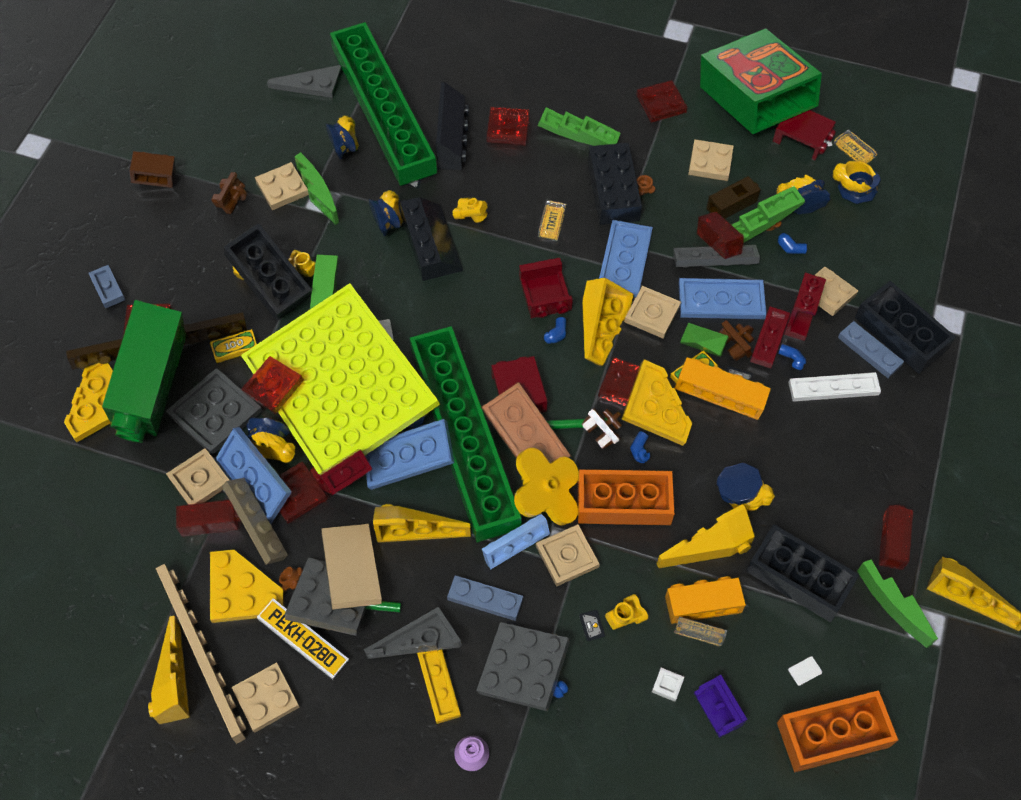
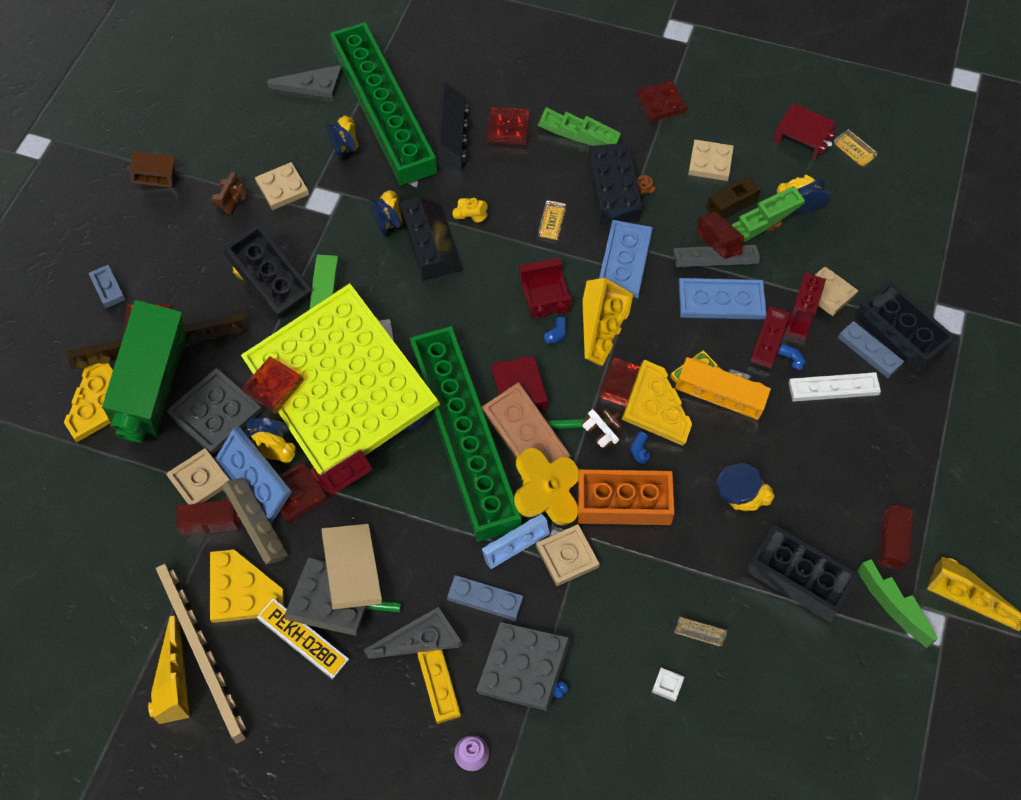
yellow tile [210,329,257,363] -> none
tan plate [232,662,300,733] -> none
dark orange plate [279,567,303,591] -> none
yellow plate [288,250,316,277] -> none
bright green slope [295,152,339,225] -> none
medium blue tile [365,419,455,490] -> none
yellow wedge [373,504,471,542] -> none
black sticker [579,610,605,641] -> none
yellow plate [605,594,648,630] -> none
tan plate [624,286,681,339] -> none
yellow wedge [657,504,755,568] -> none
light orange brick [665,576,746,624] -> none
bright green slope [680,323,729,357] -> none
dark purple hinge [694,675,747,738] -> none
green brick [700,28,822,134] -> none
reddish brown hips [718,320,754,361] -> none
orange brick [777,690,898,773] -> none
blue arm [778,233,807,254] -> none
white sticker [788,656,822,686] -> none
piece [833,161,881,204] -> none

